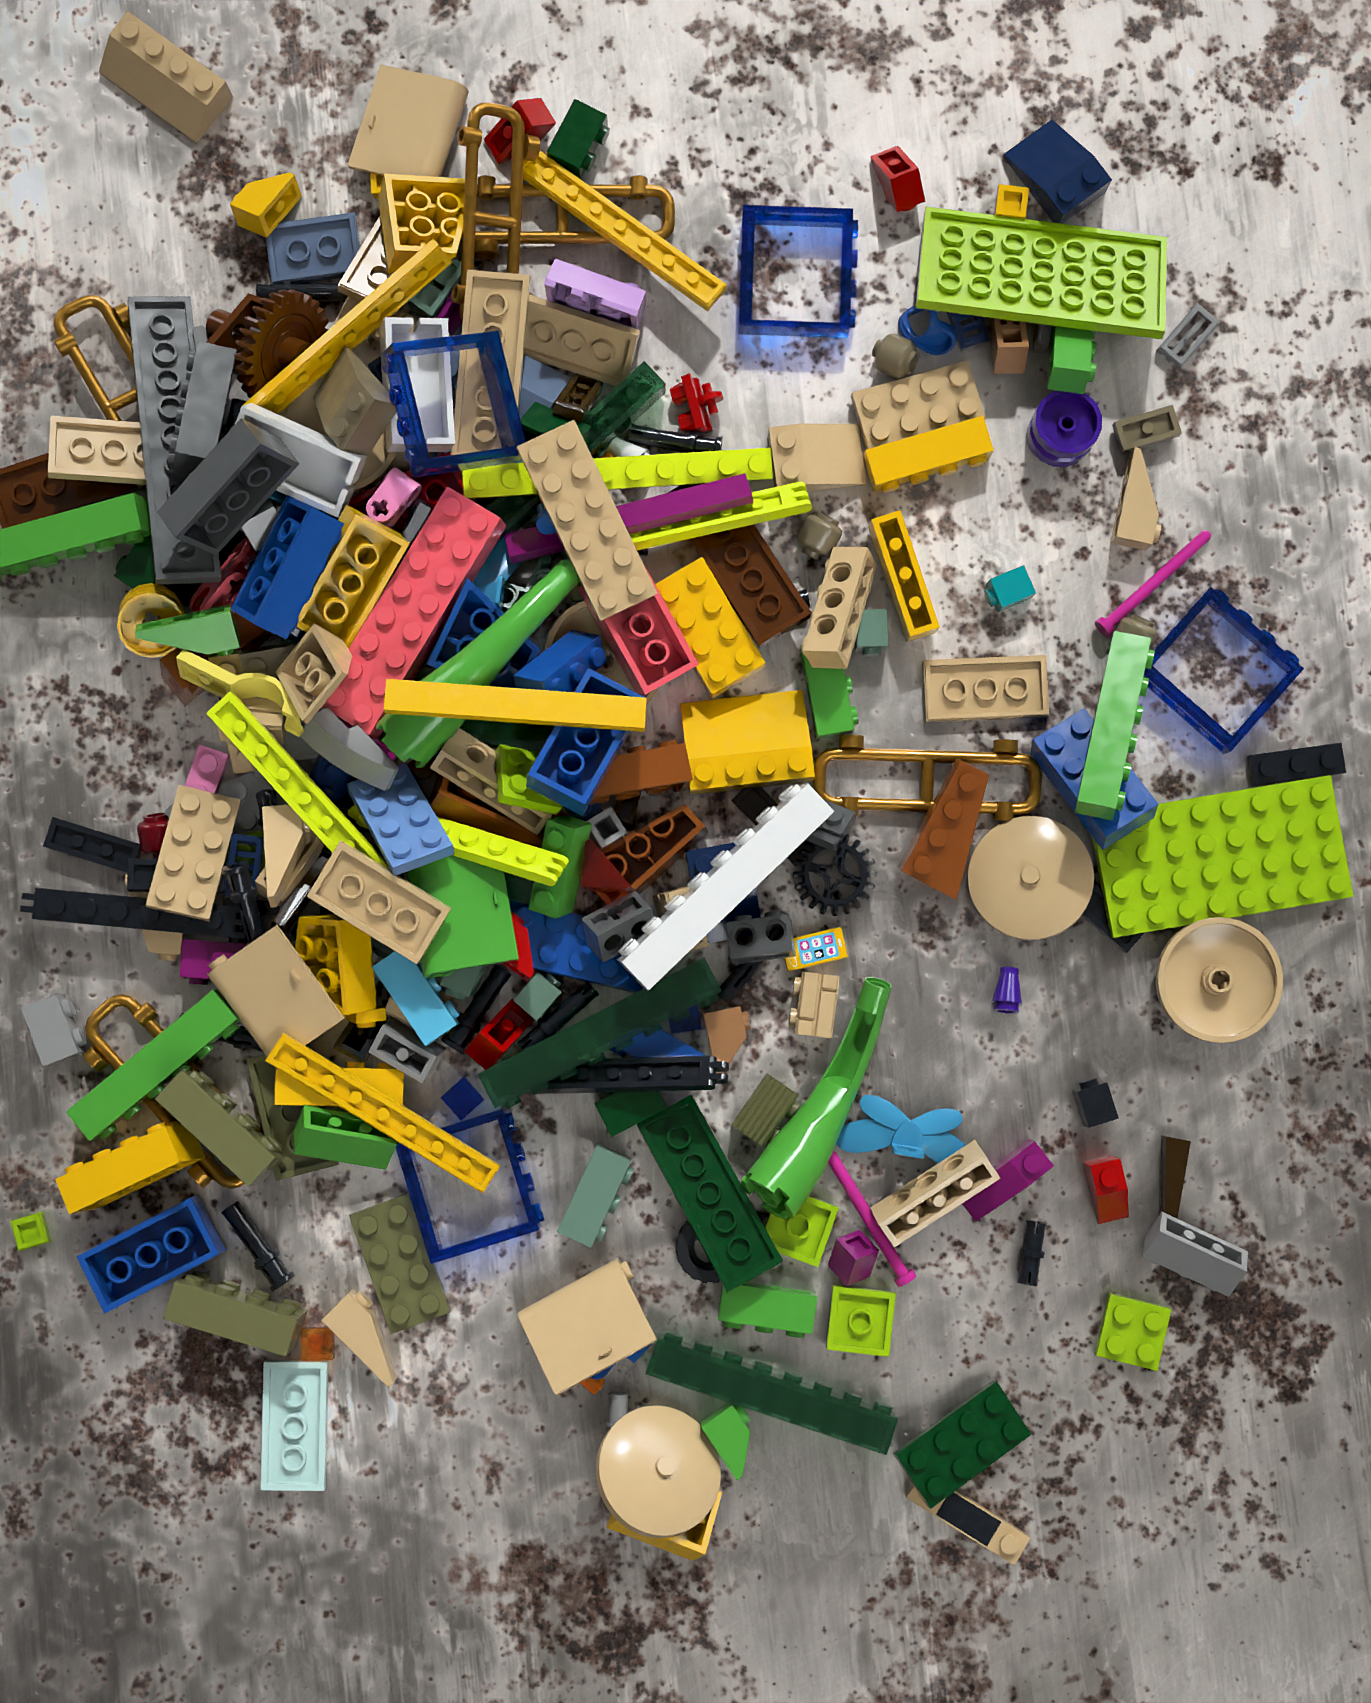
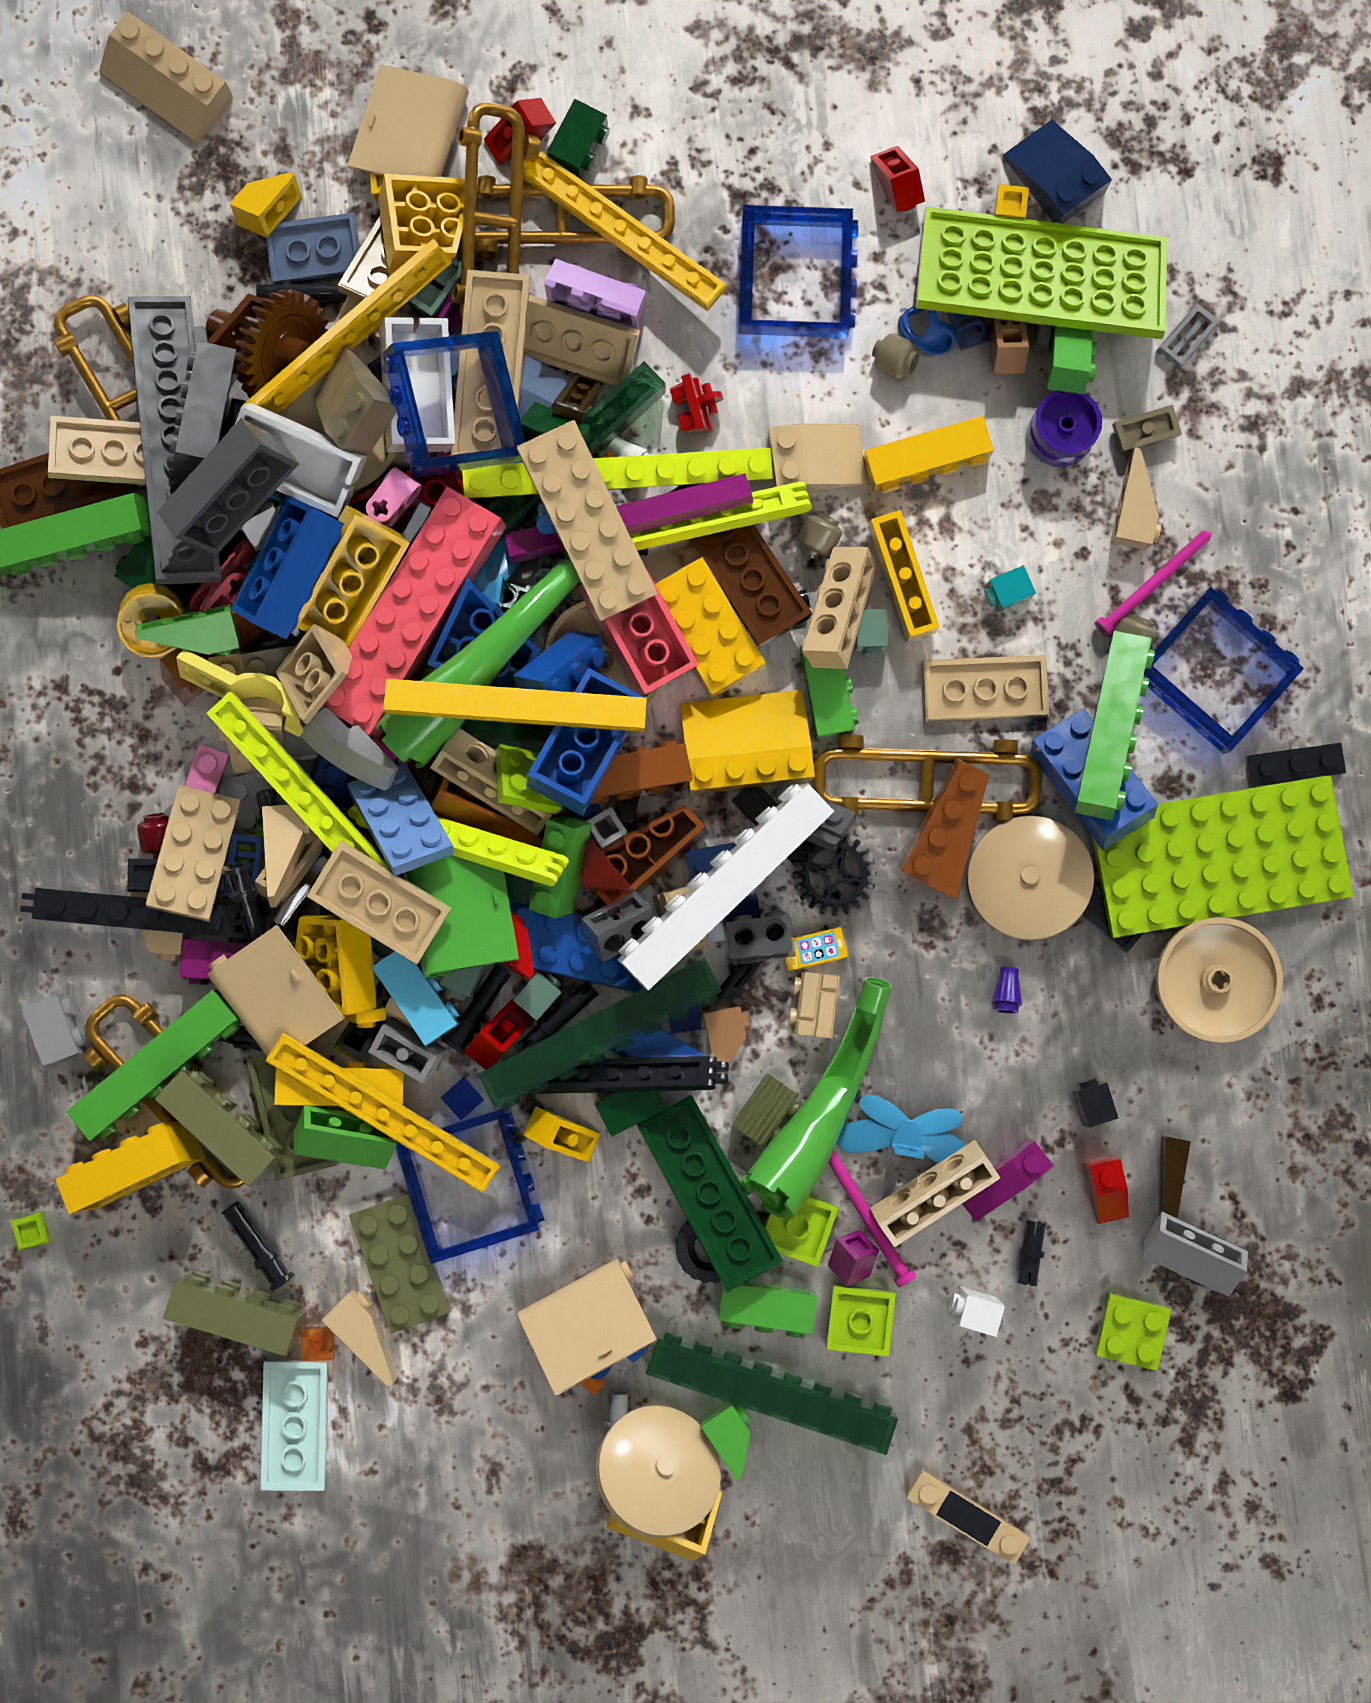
black plate [43,817,142,872] -> none
blue brick [76,1194,226,1314] -> none
sand green brick [557,1144,634,1248] -> none
black pin [628,423,723,453] -> none
tan plate [850,360,986,449] -> none
dark green plate [893,1380,1032,1509] -> none
none -> yellow slope [523,1106,601,1162]
none -> white brick [949,1287,1005,1337]

